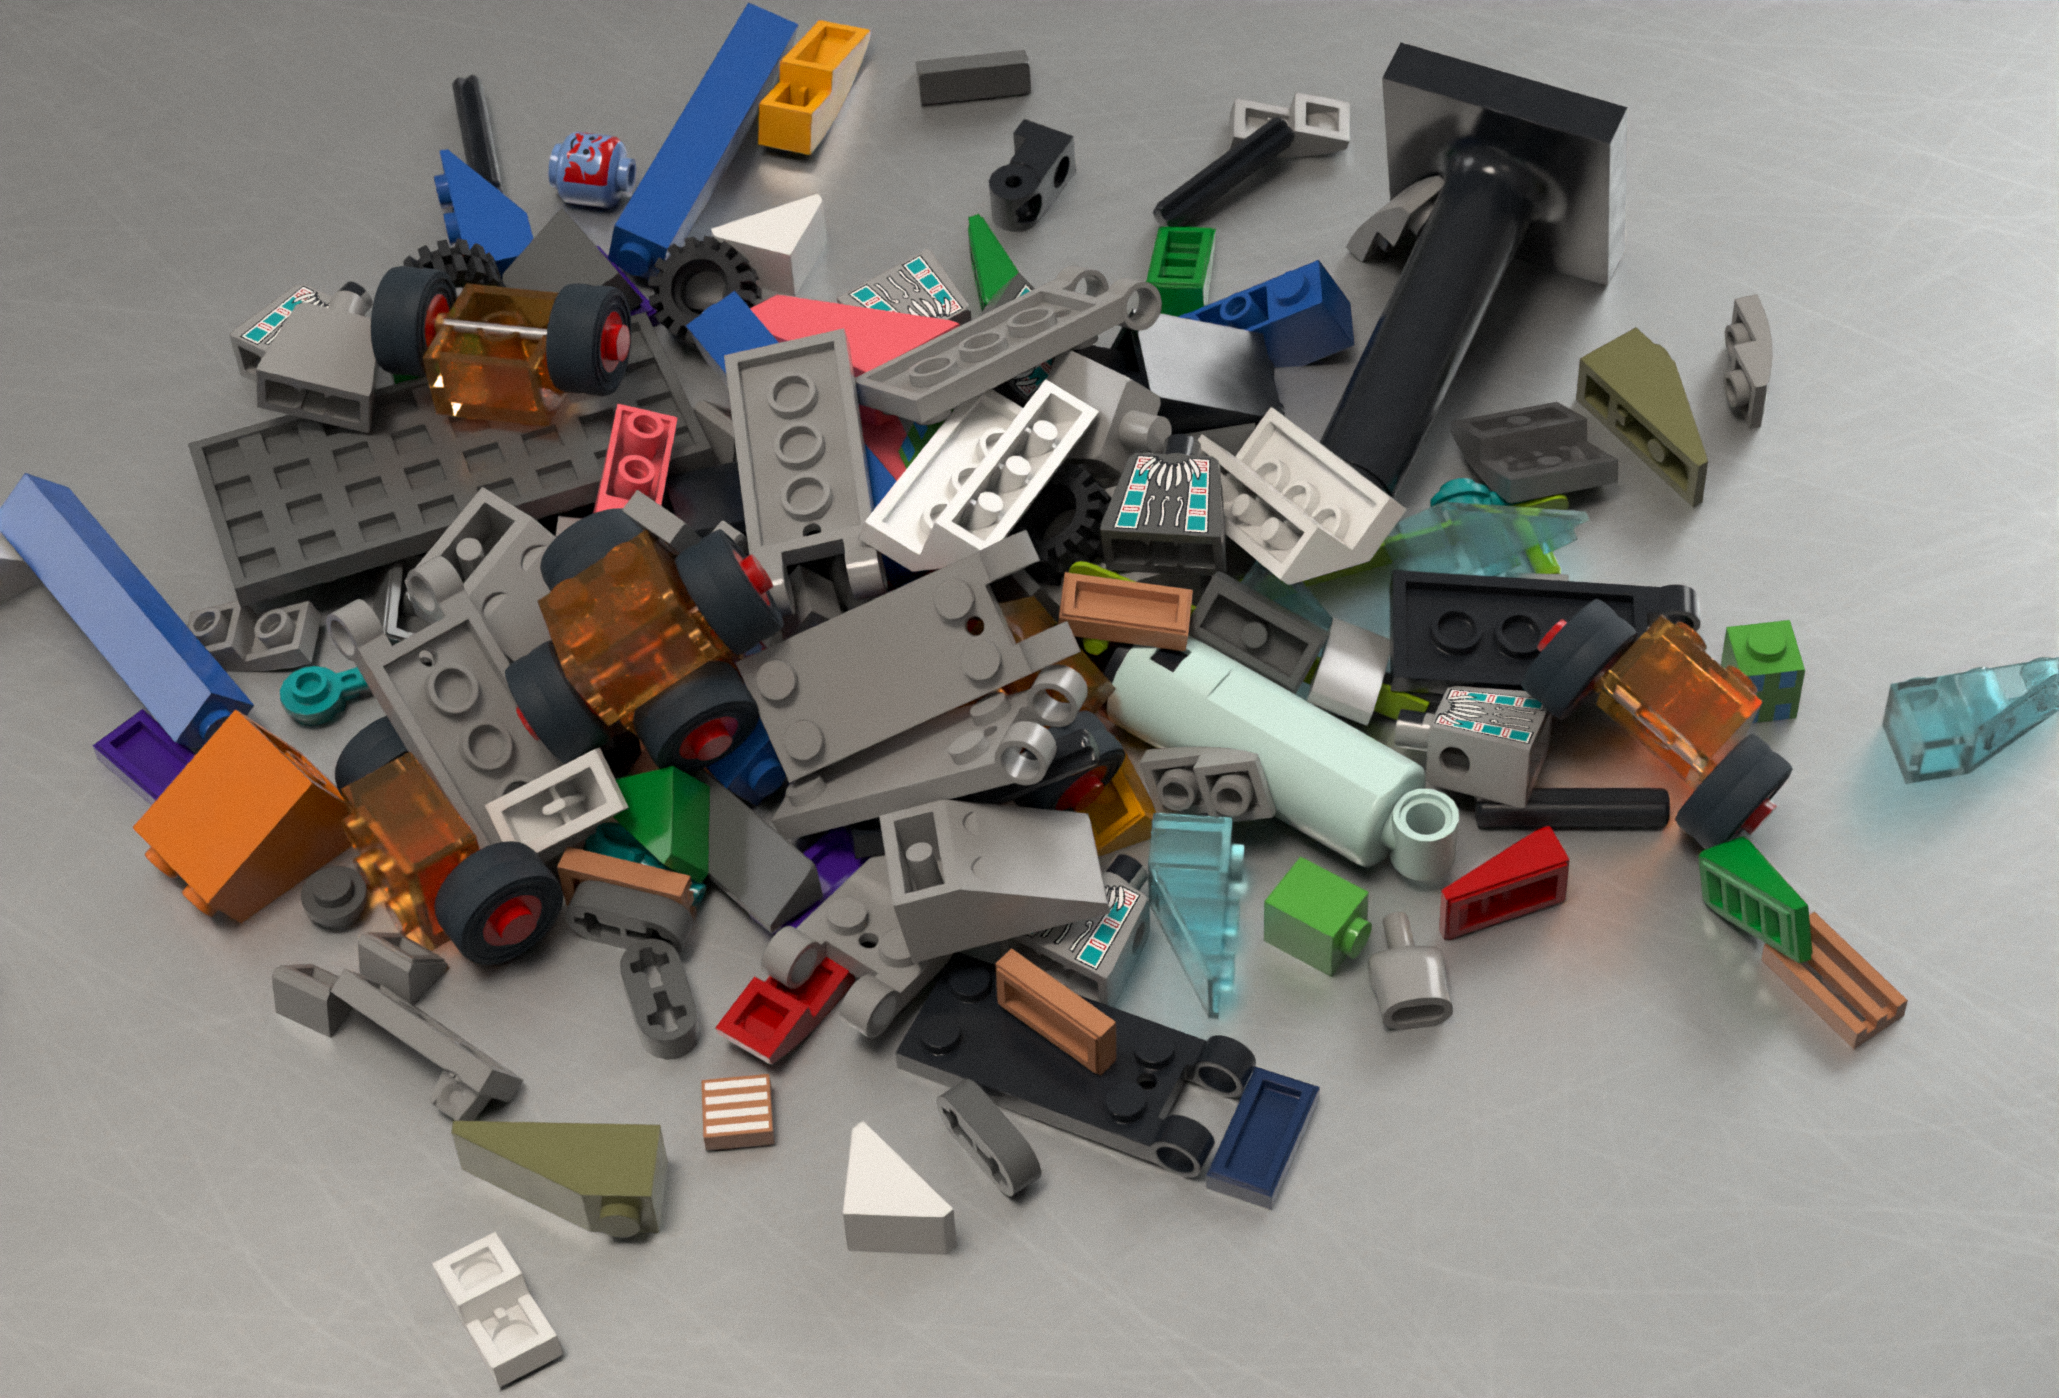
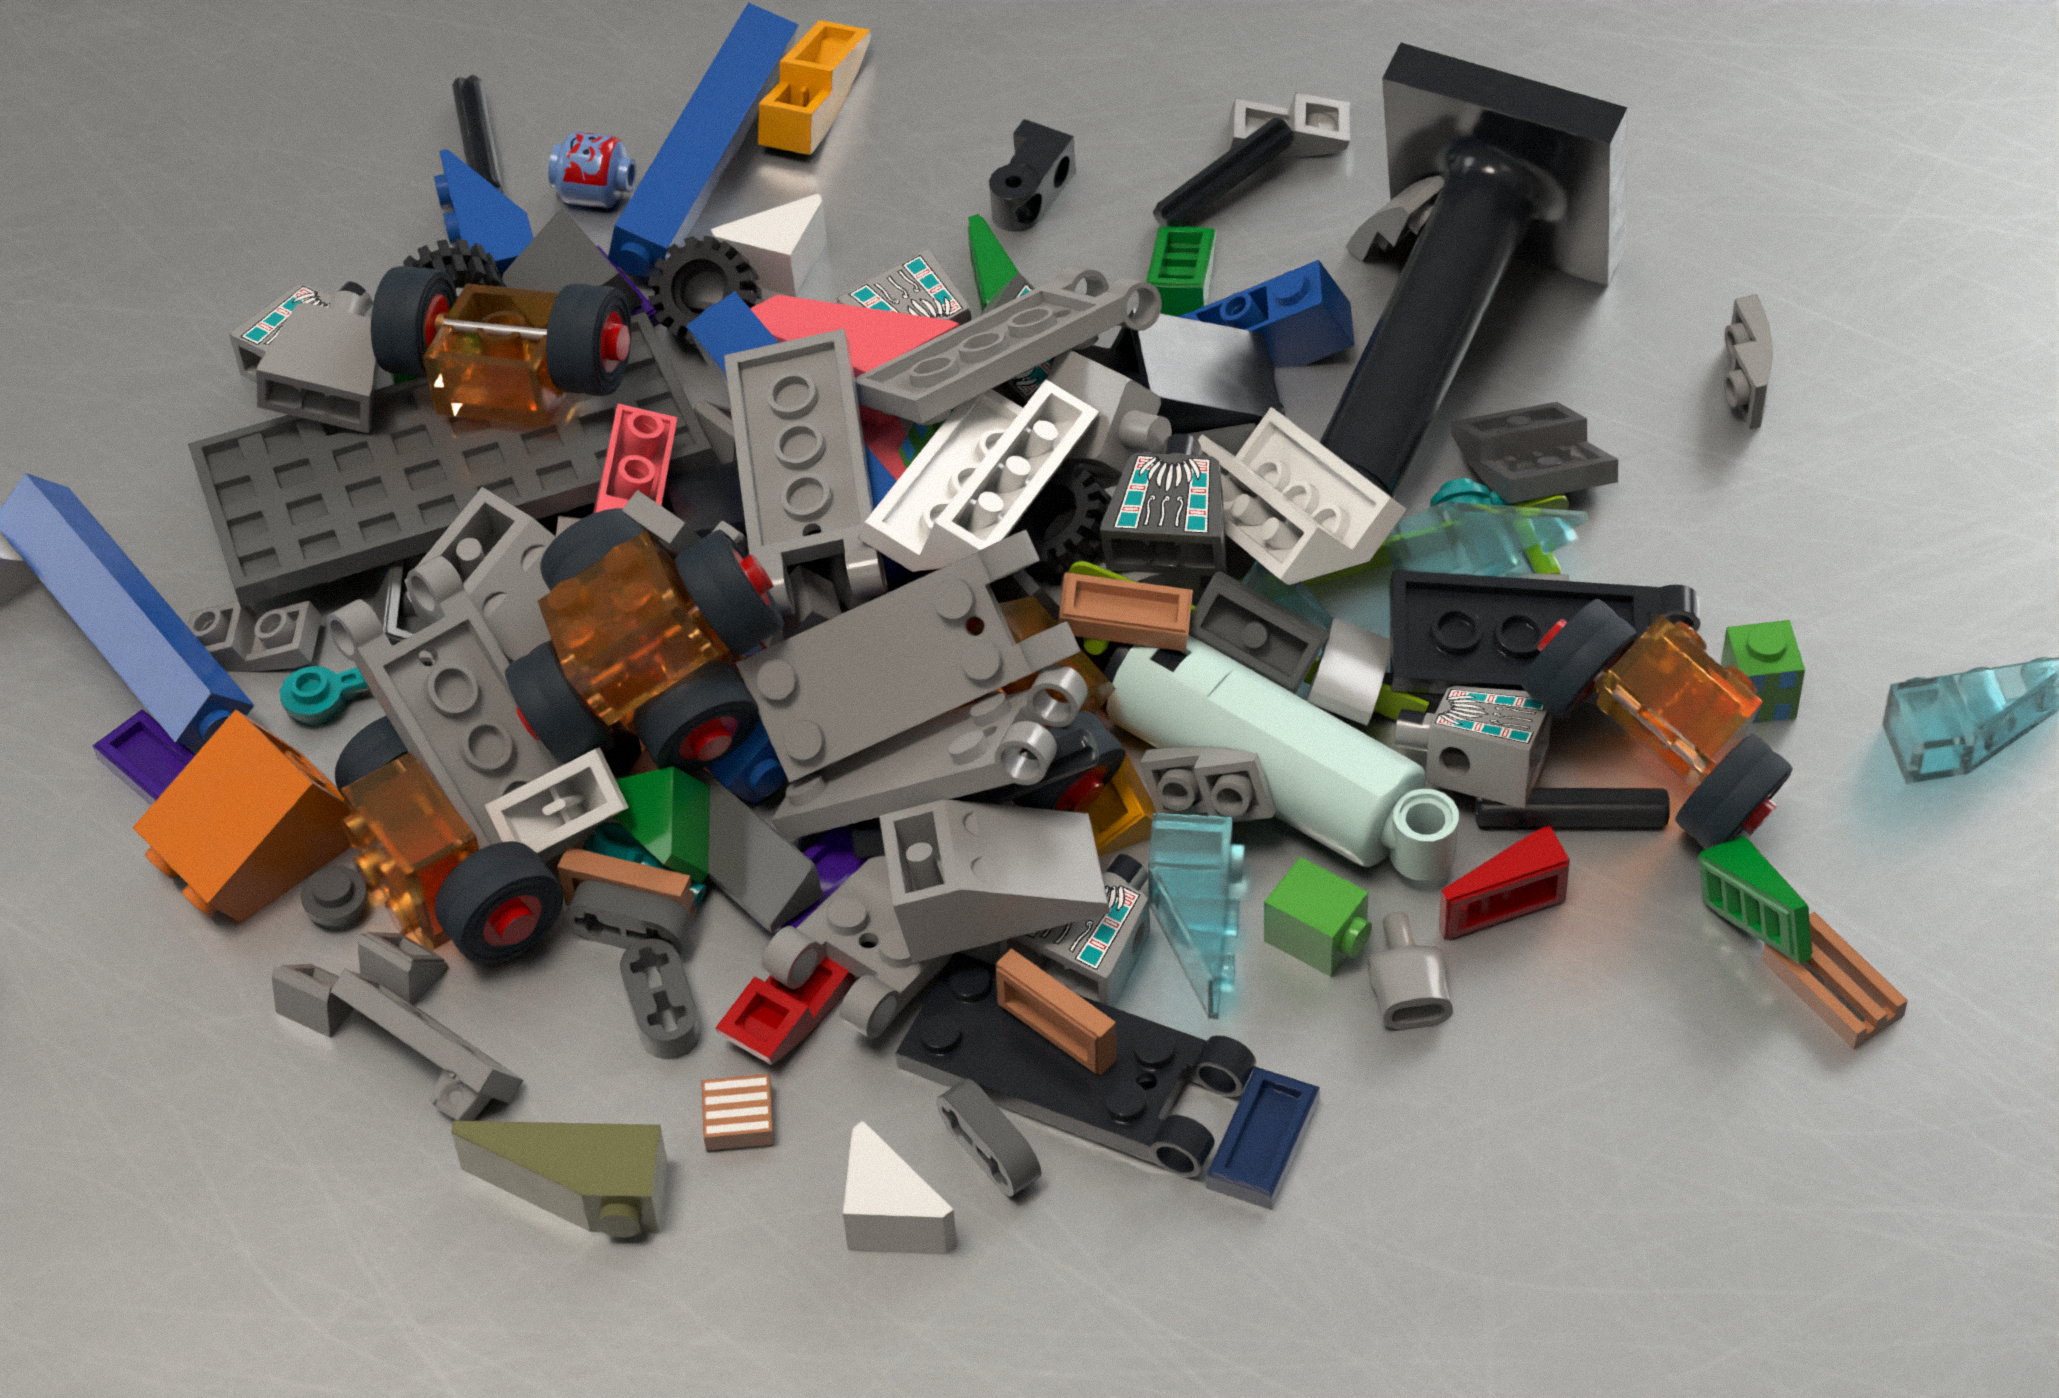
white slope [432,1232,564,1388] -> none
dark grey slope [915,50,1031,105] -> none
olive slope [1576,327,1708,508] -> none

